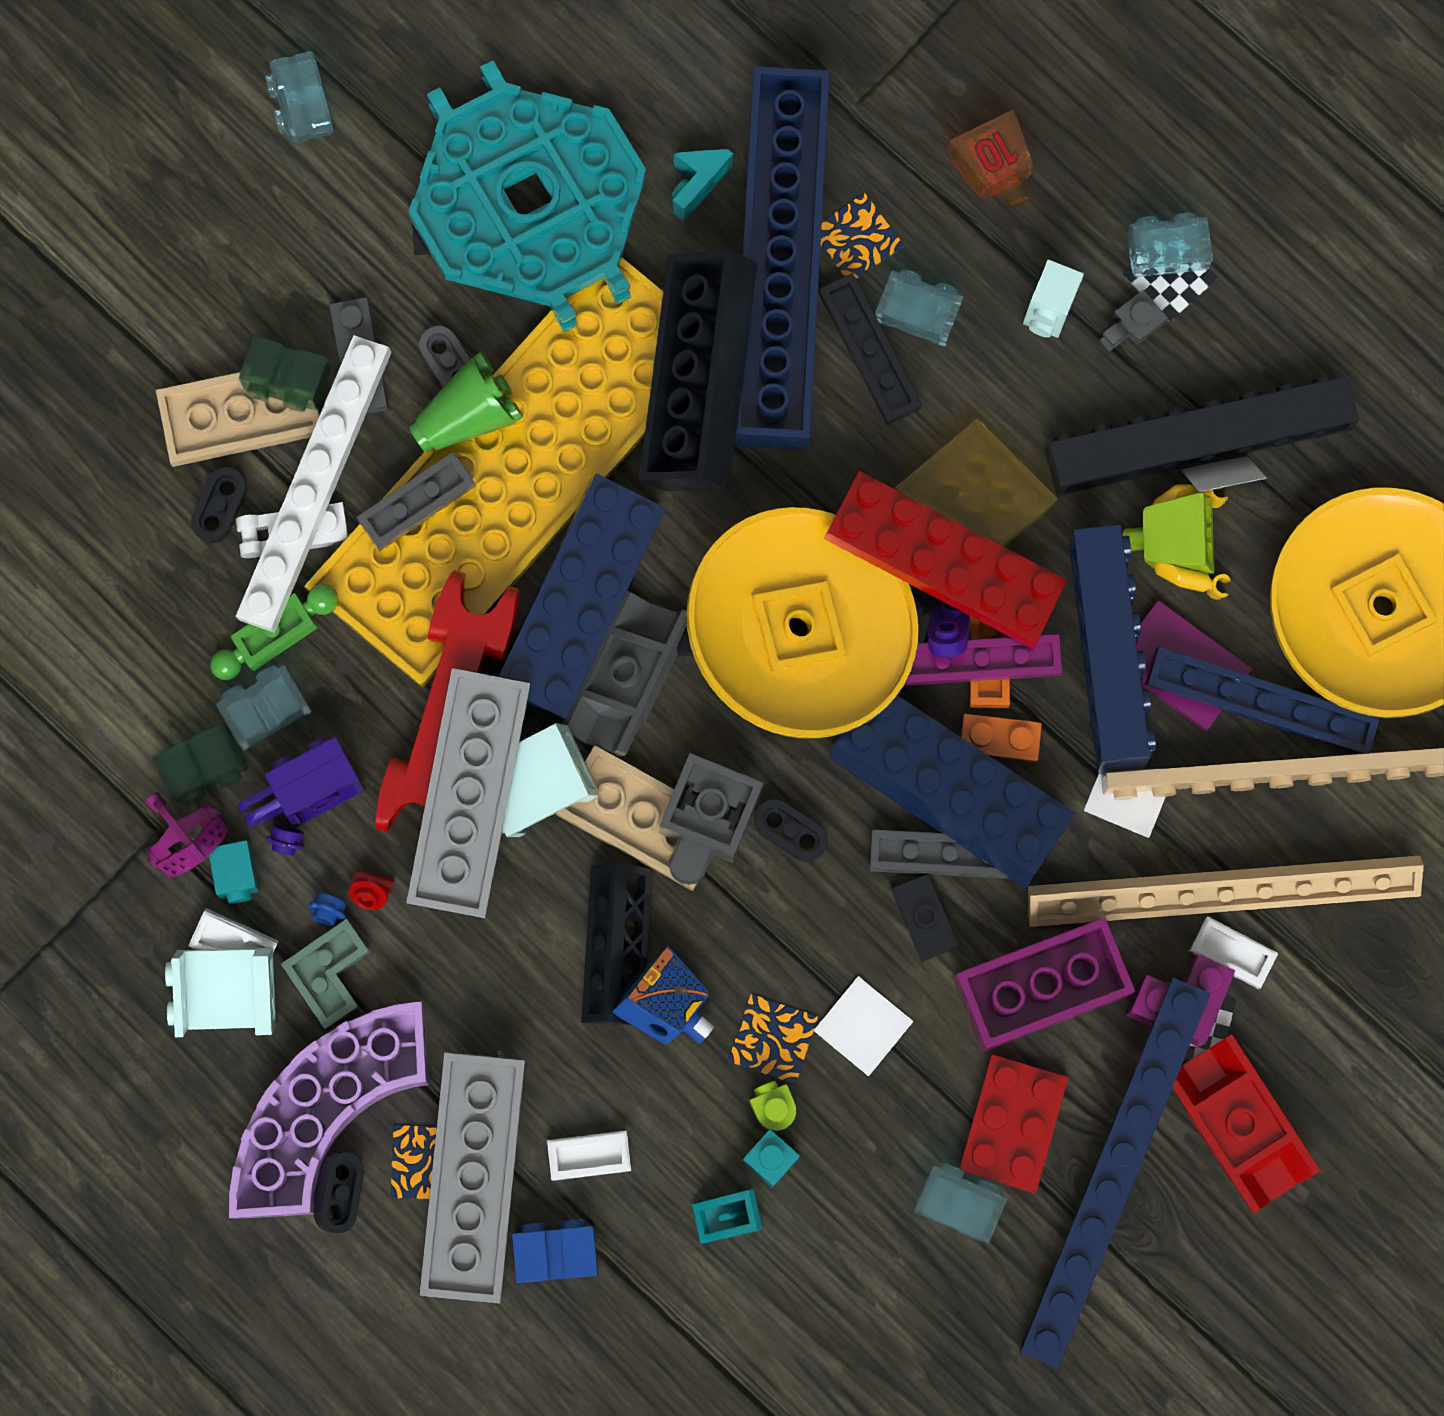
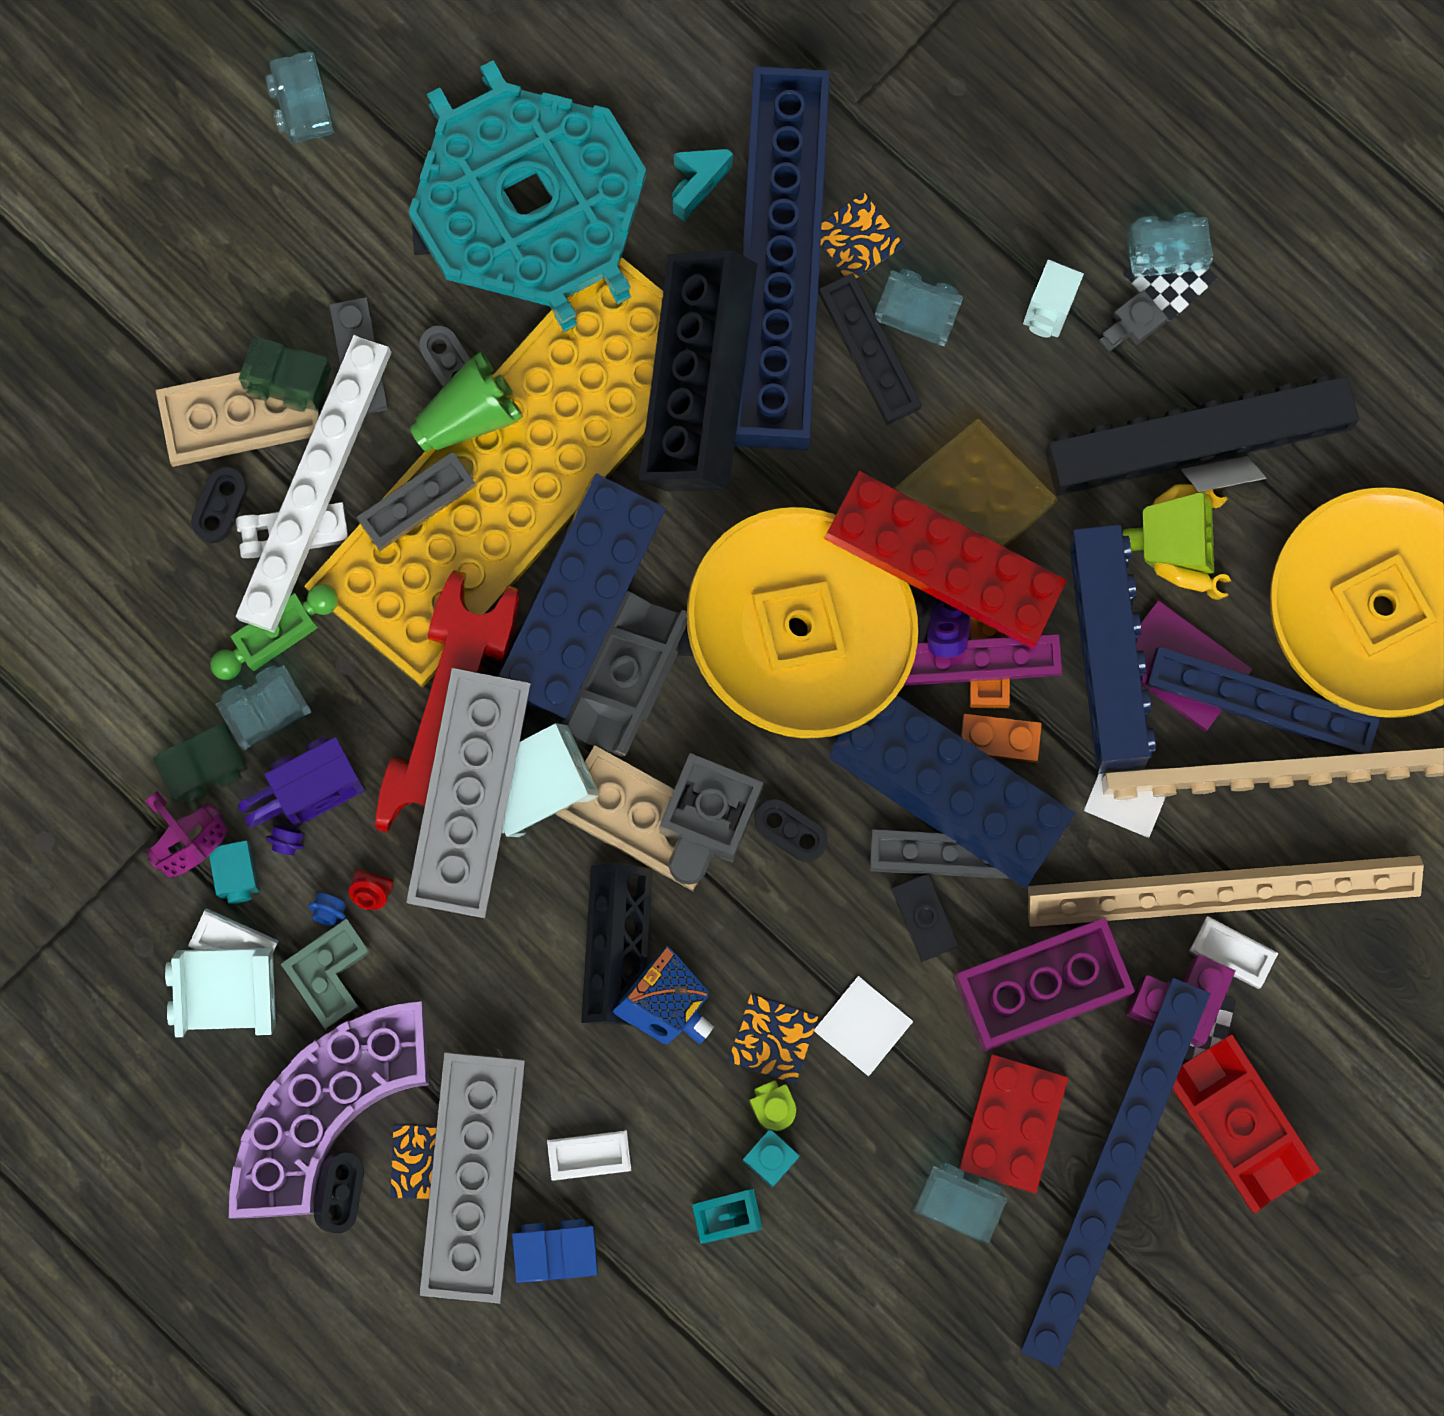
clear orange torso [947,110,1033,209] -> none

